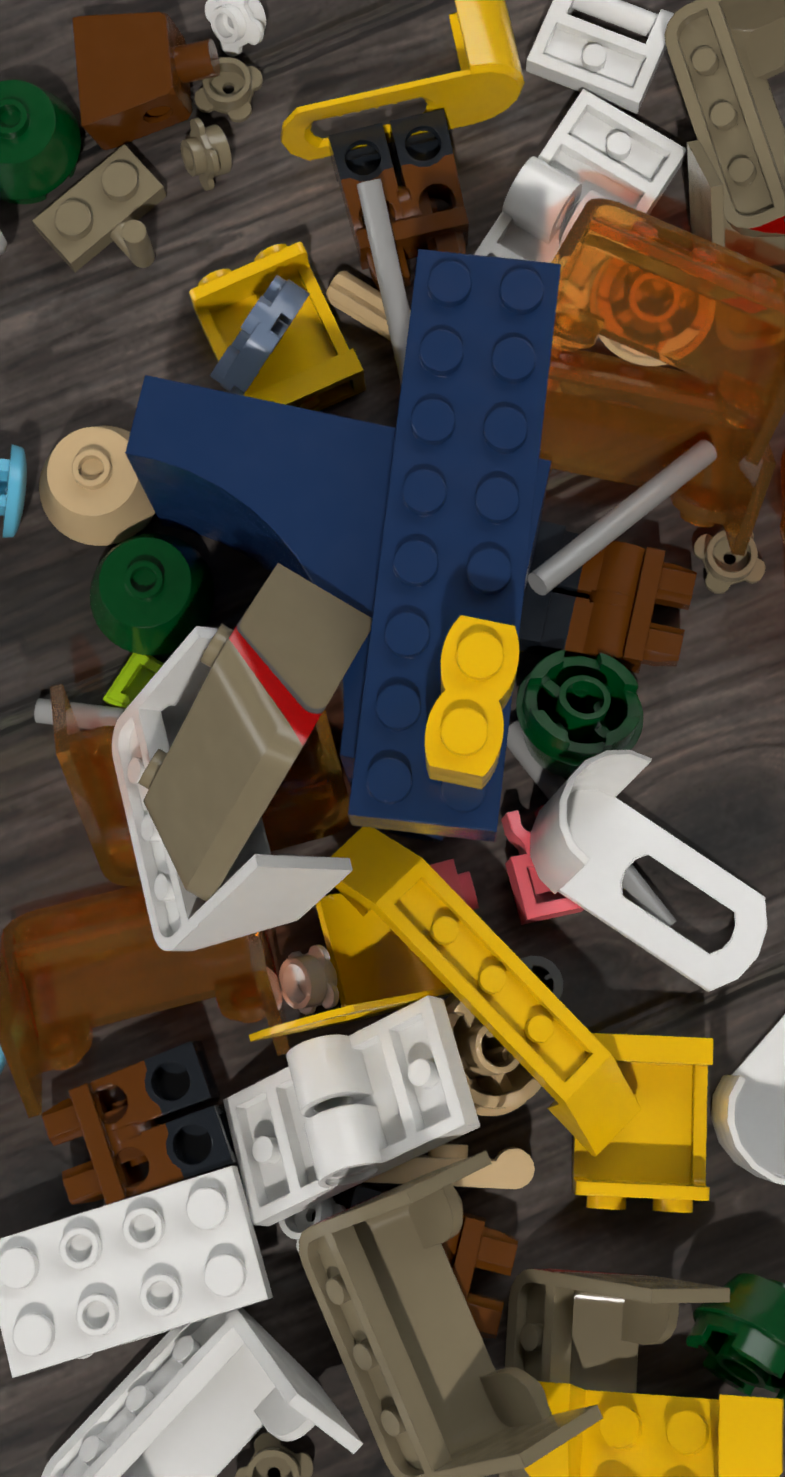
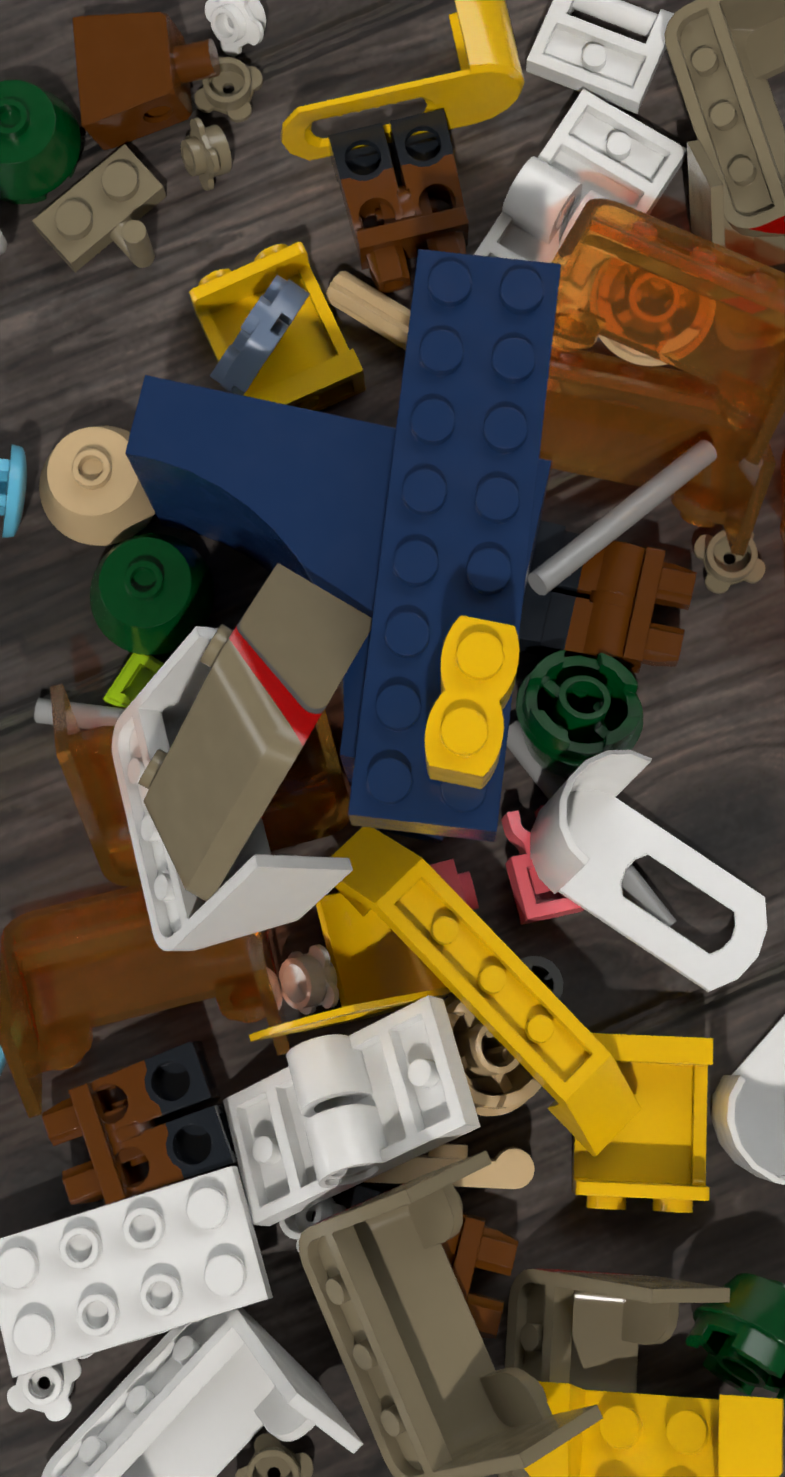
light grey bar [356,179,410,384] -> none
none -> white plate [7,1359,82,1421]

